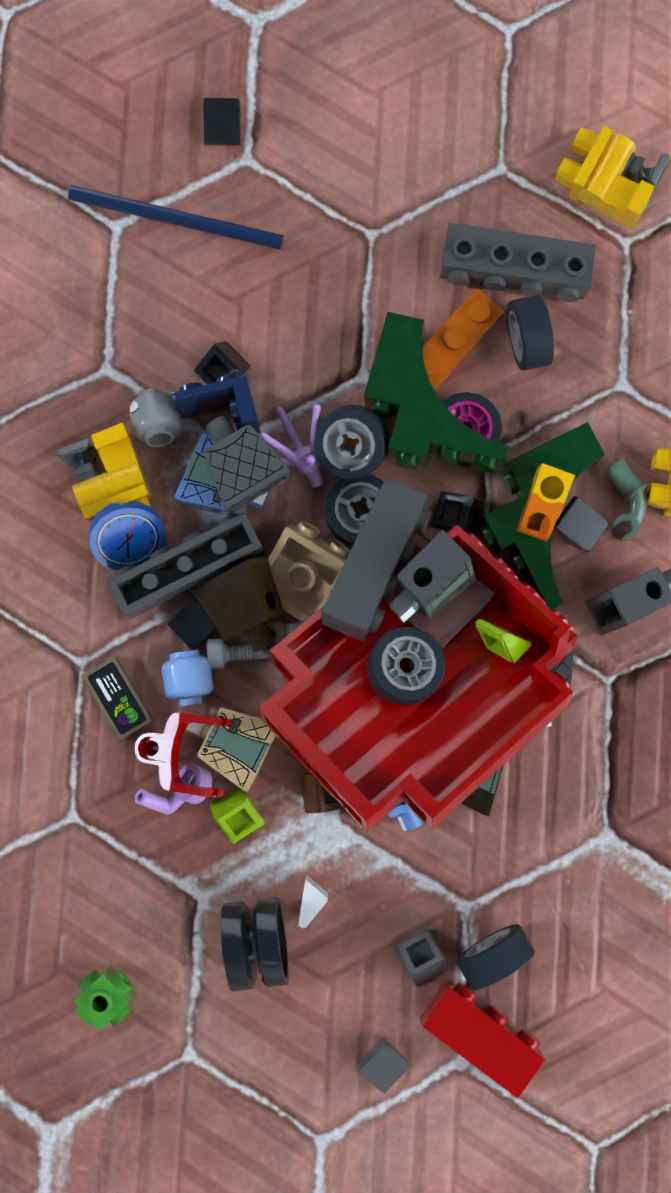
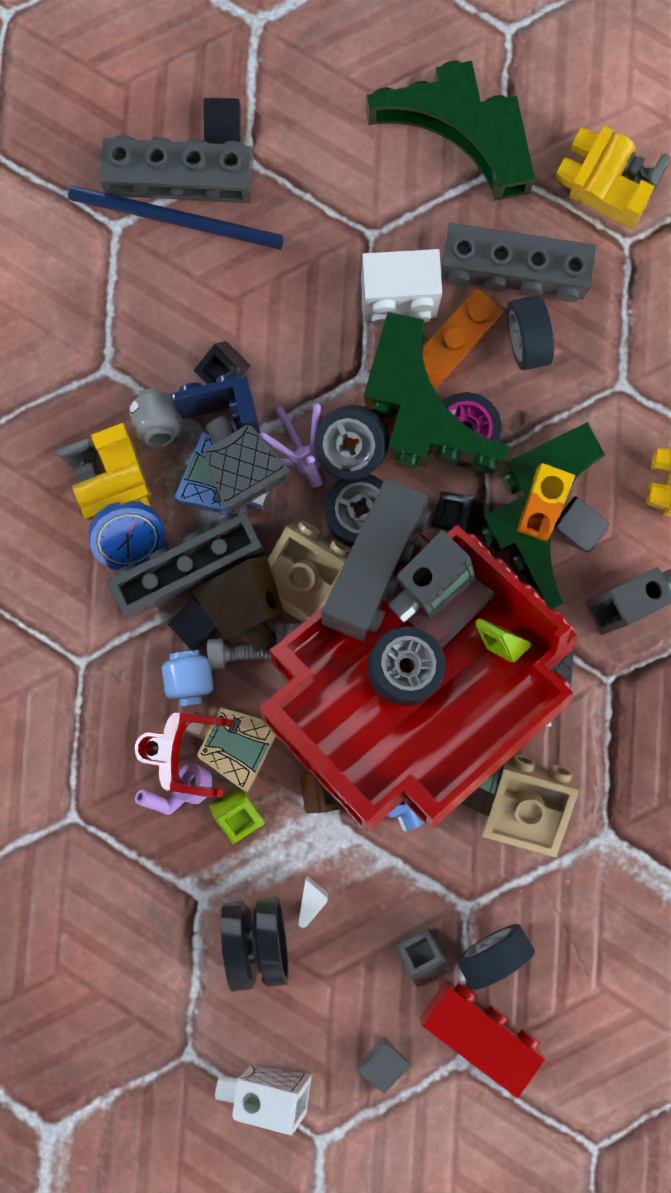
bright green brick [74,965,136,1031] -> none
tile [82,656,154,741] -> none
sand green piece [604,459,649,541] -> none
none -> dark grey brick [100,135,253,203]
none -> white torso [215,1066,312,1135]
none -> white brick [361,249,442,326]
none -> dark green arch [366,60,535,201]
none -> tan plate [482,754,579,857]

